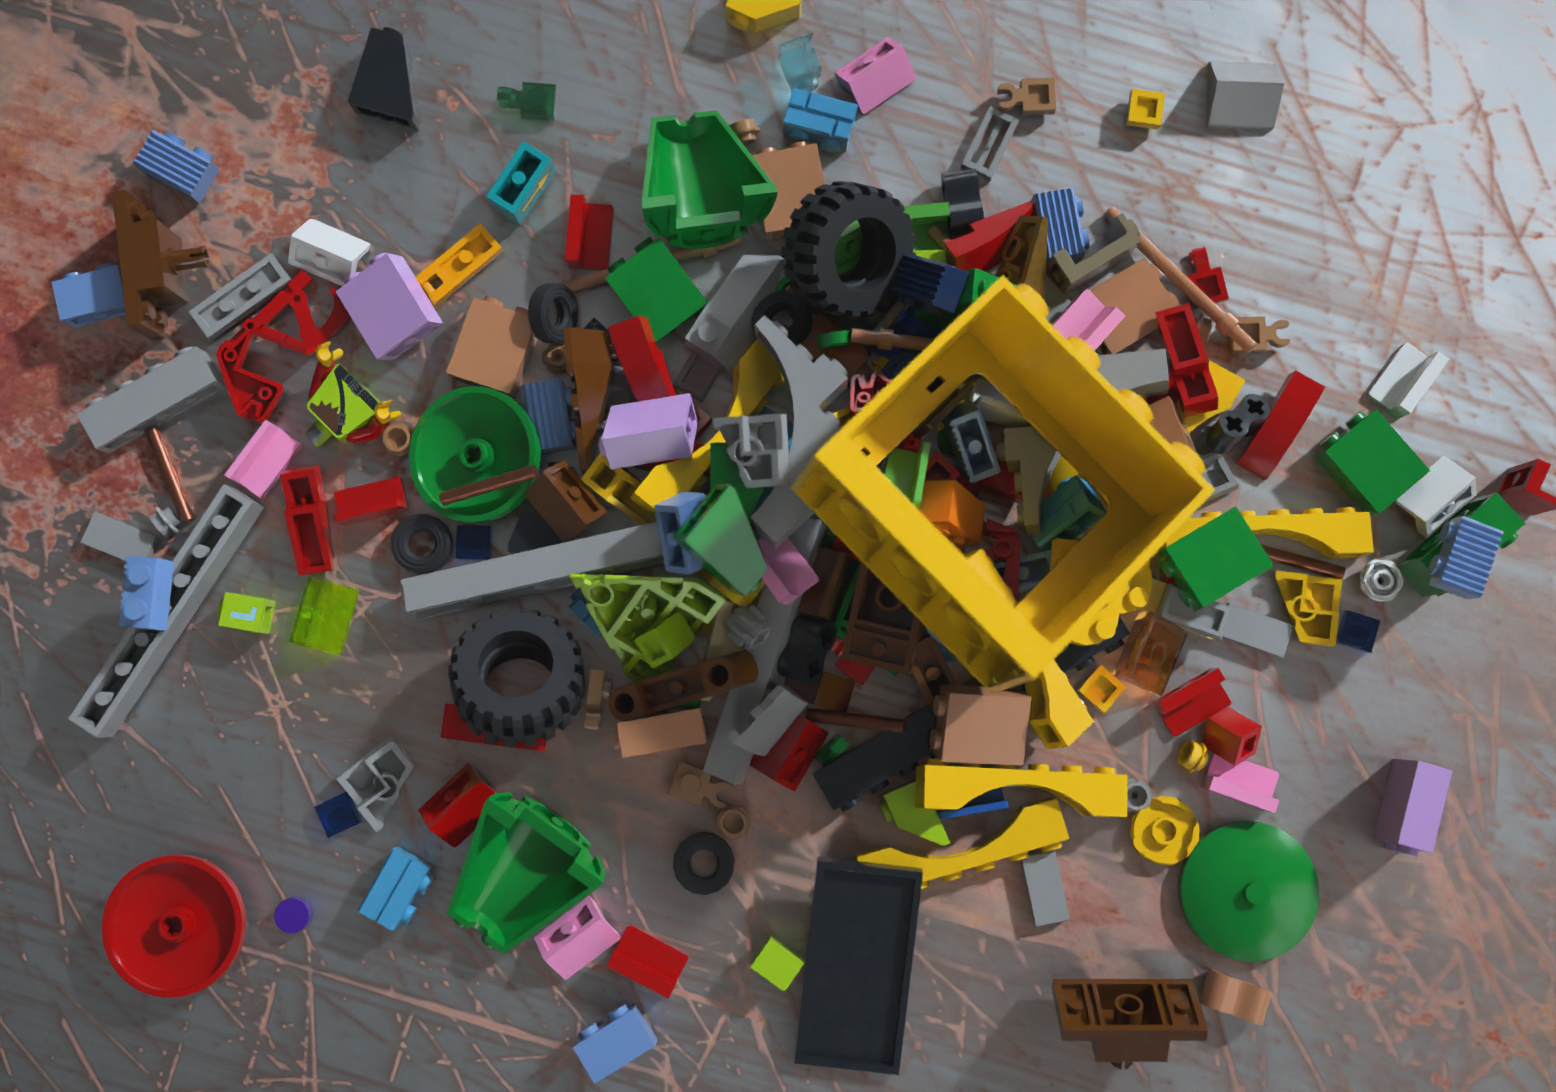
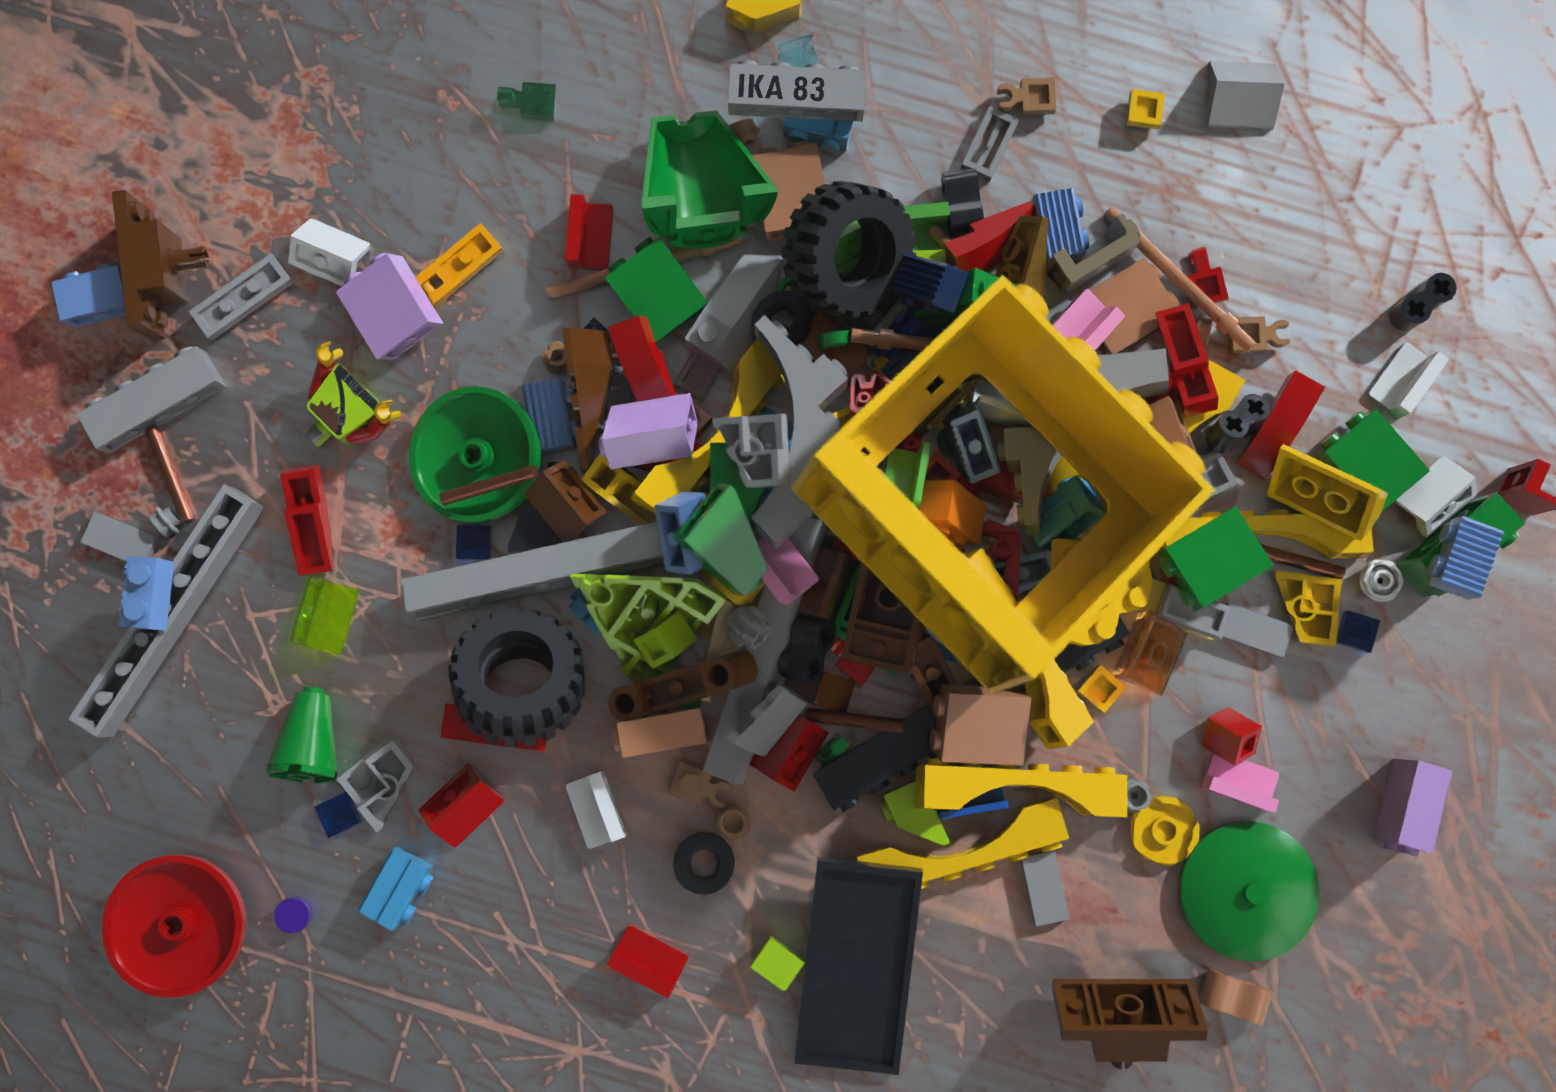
medium blue brick [133,130,220,204] -> none
red piece [216,269,351,424] -> none
lime brick [217,592,276,634] -> none
bright pink panel [224,420,304,499] -> none
red panel [333,476,409,526] -> none
black slope [348,27,421,131] -> none
medium nougat plate [382,423,413,457] -> none
black tyre [391,514,453,574] -> none
nougat brick [446,296,537,399] -> none
green cone [446,792,605,954] -> none
teal brick [486,141,557,225] -> none
black tyre [528,283,578,344] -> none
bright pink panel [534,896,621,980] -> none
medium blue brick [573,1003,658,1084] -> none
medium nougat plate [584,669,612,729] -> none
bright pink panel [834,37,916,114] -> none
red panel [1152,668,1231,736] -> none
yellow plate [1177,740,1209,773] -> none
none -> green cone [266,687,338,784]
none -> white panel [566,770,627,849]
none -> light grey brick [728,60,866,122]
none -> yellow slope [1267,444,1388,541]
none -> black axle [1389,273,1457,331]

